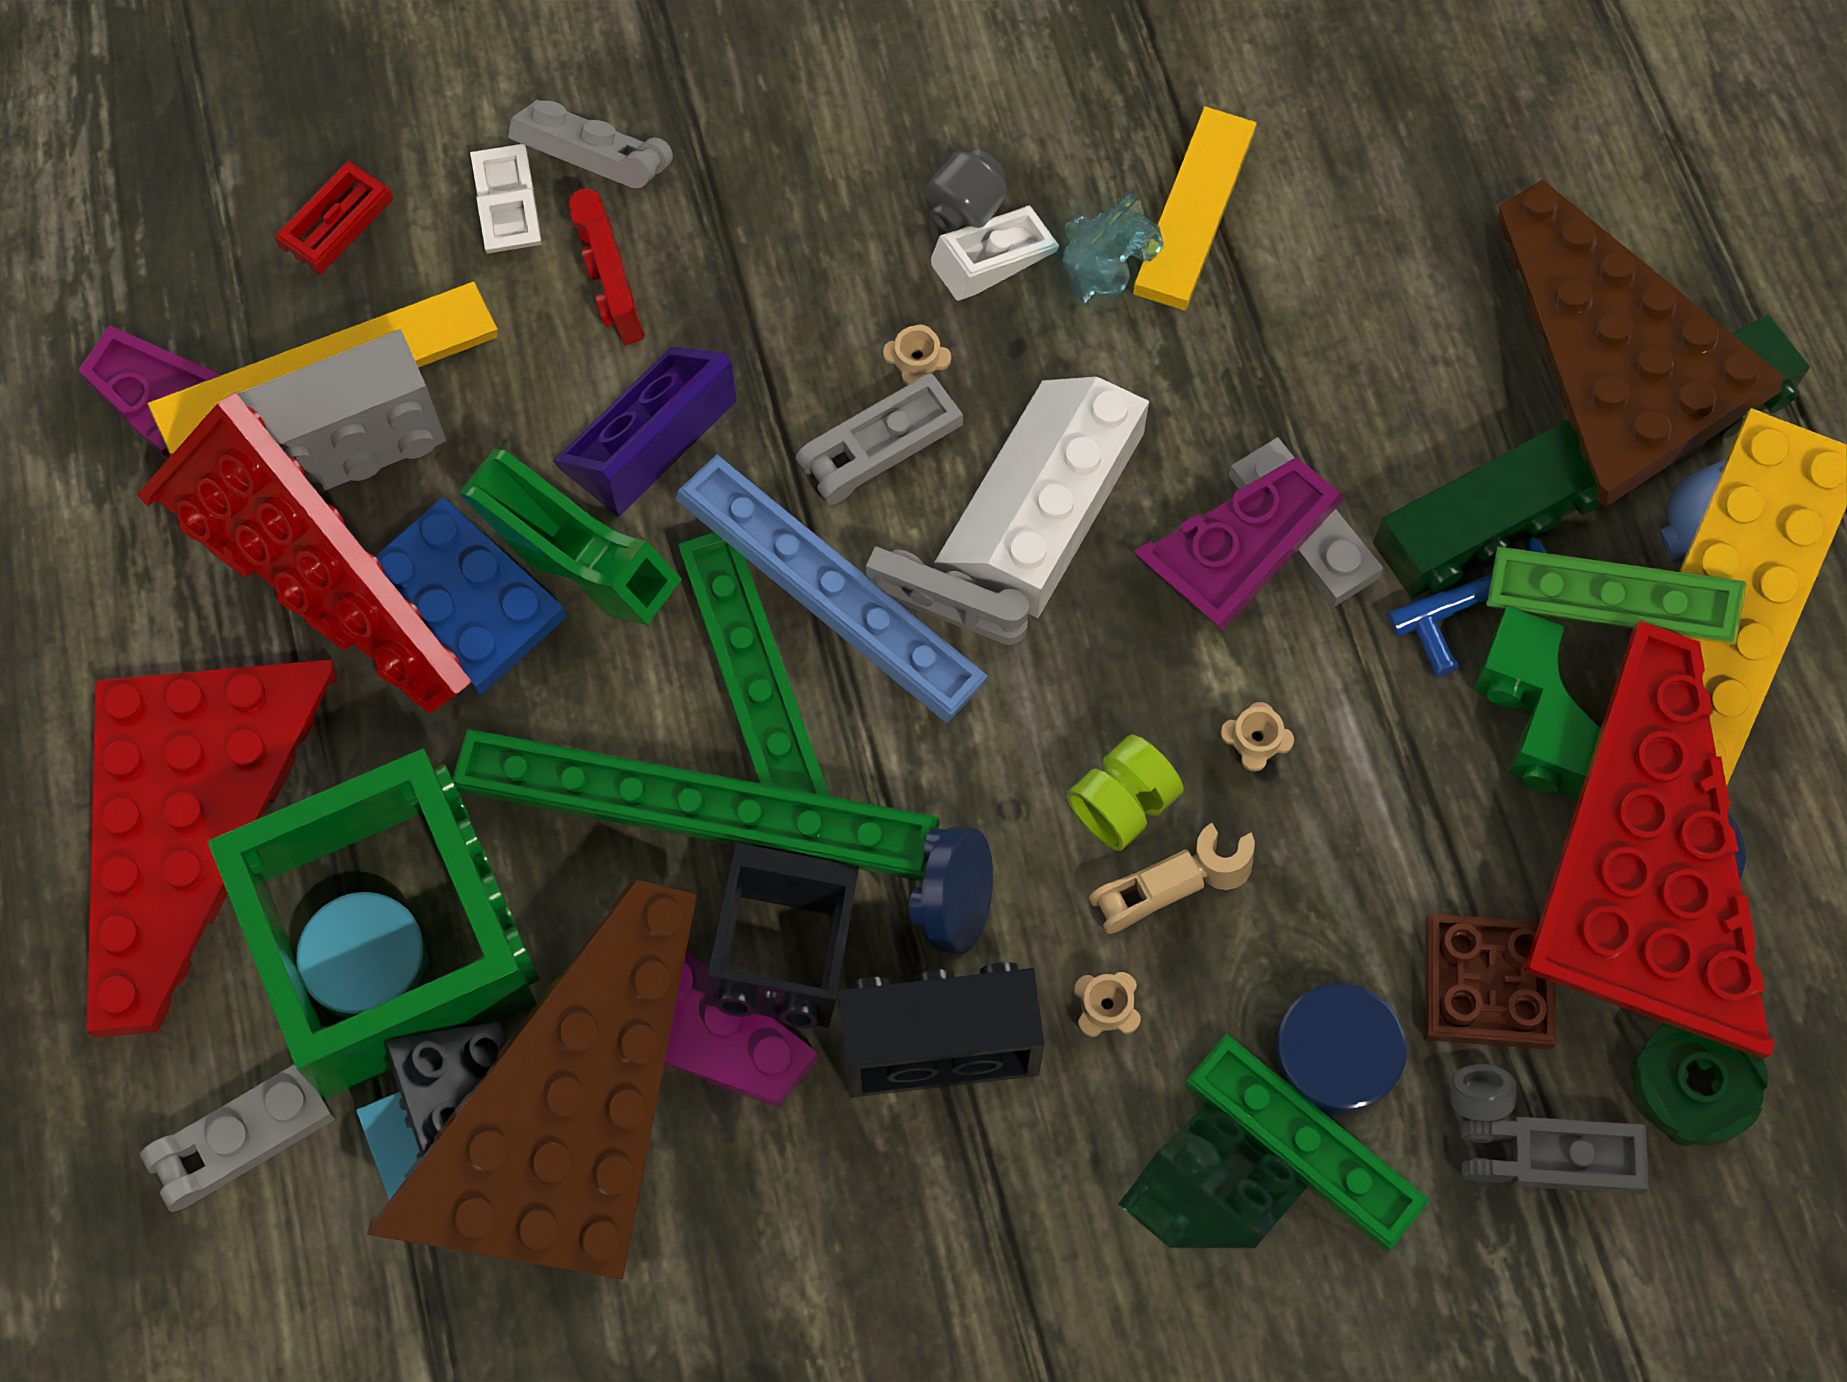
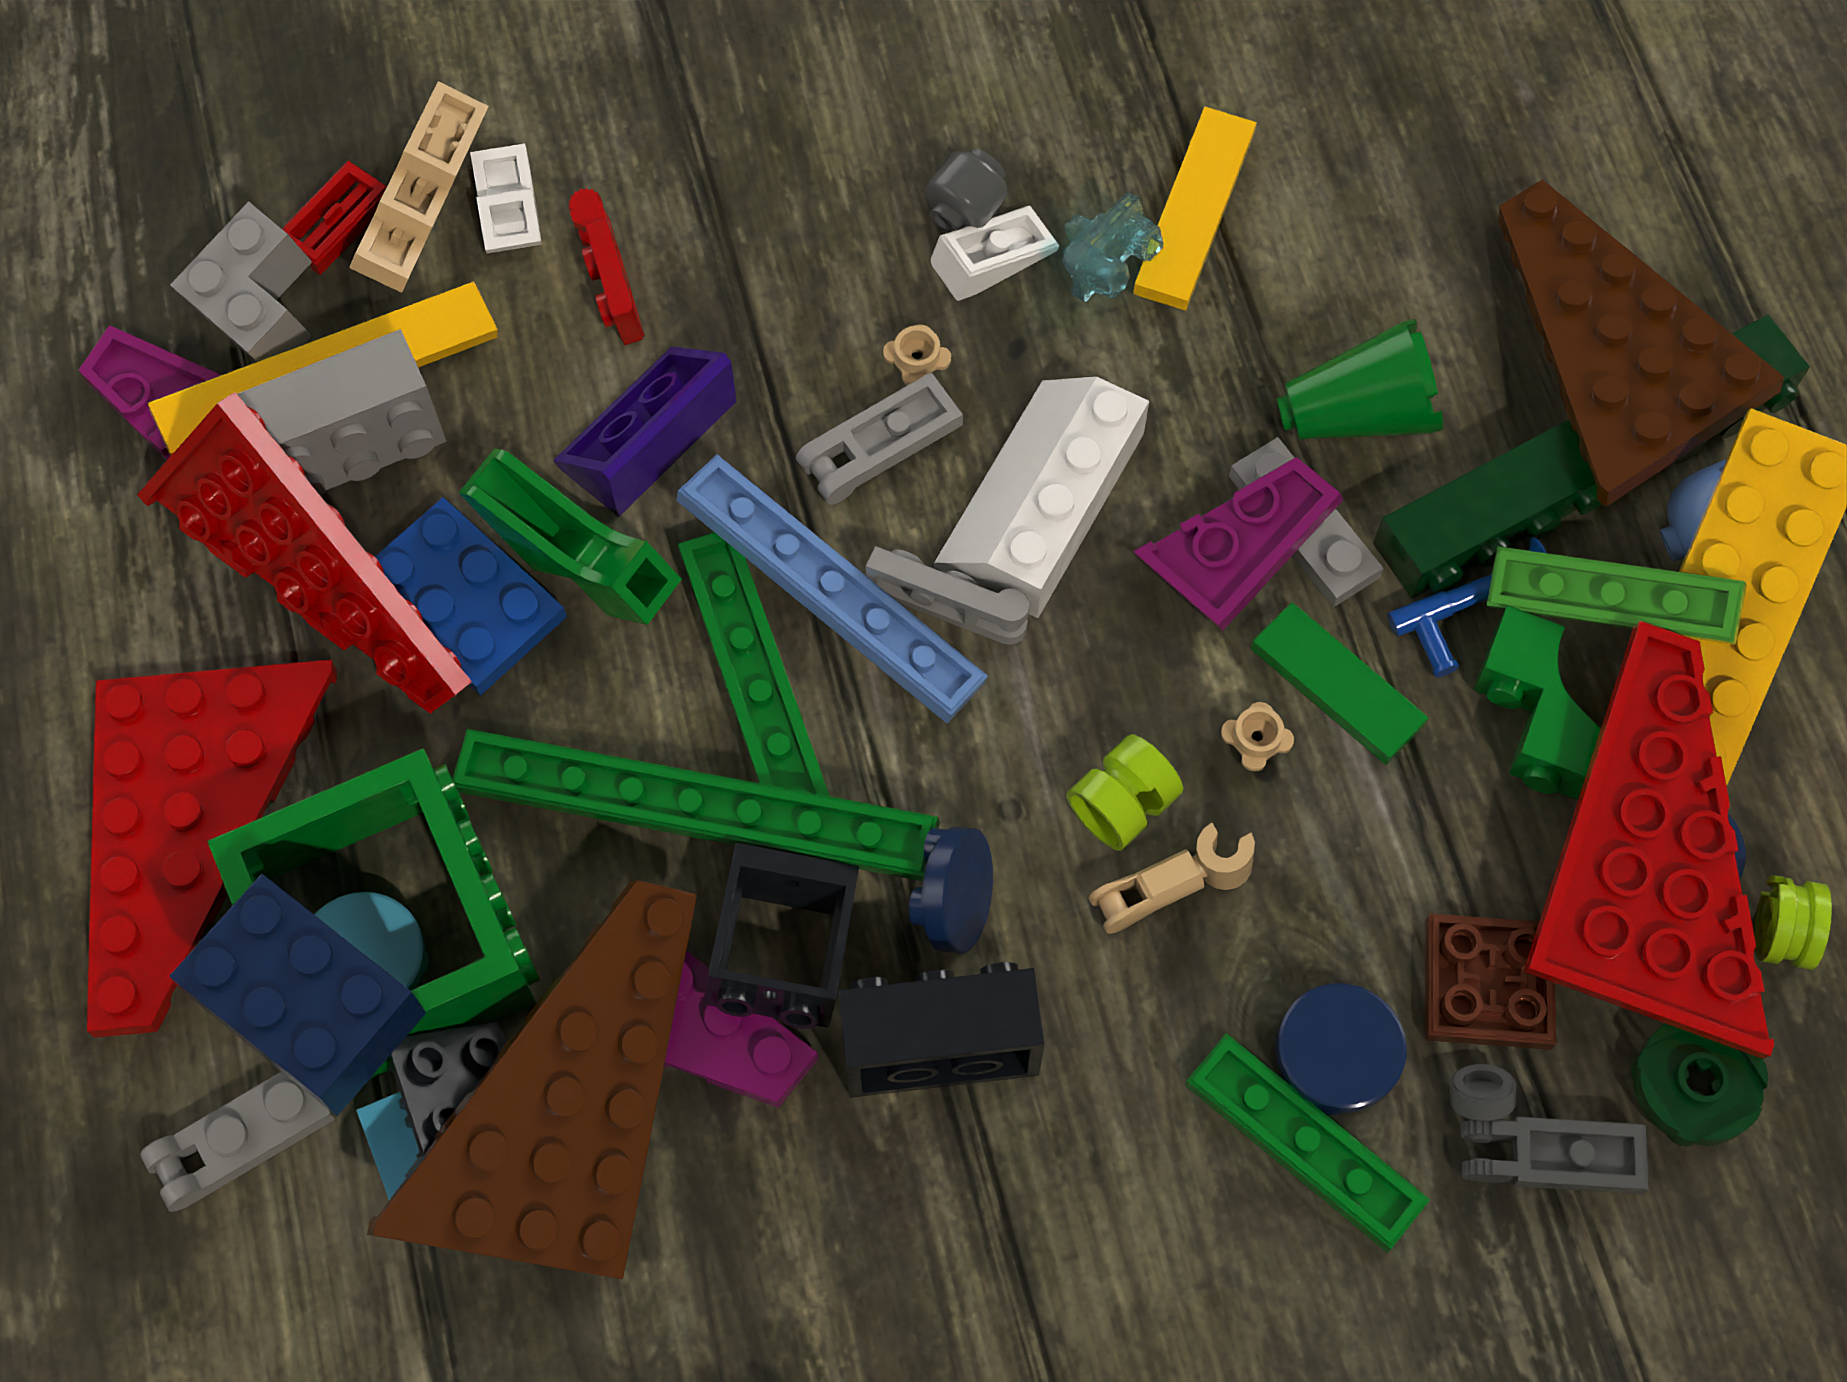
light grey plate [508,100,673,189] -> none
tan plate [1074,972,1141,1037] -> none
clear green slope [1118,1102,1308,1248] -> none
none -> dark blue brick [169,874,426,1116]
none -> light grey brick [170,201,312,362]
none -> tan slope [349,81,489,293]
none -> green tile [1250,602,1429,765]
none -> green cone [1276,319,1444,439]
none -> lime wheel [1754,875,1832,970]

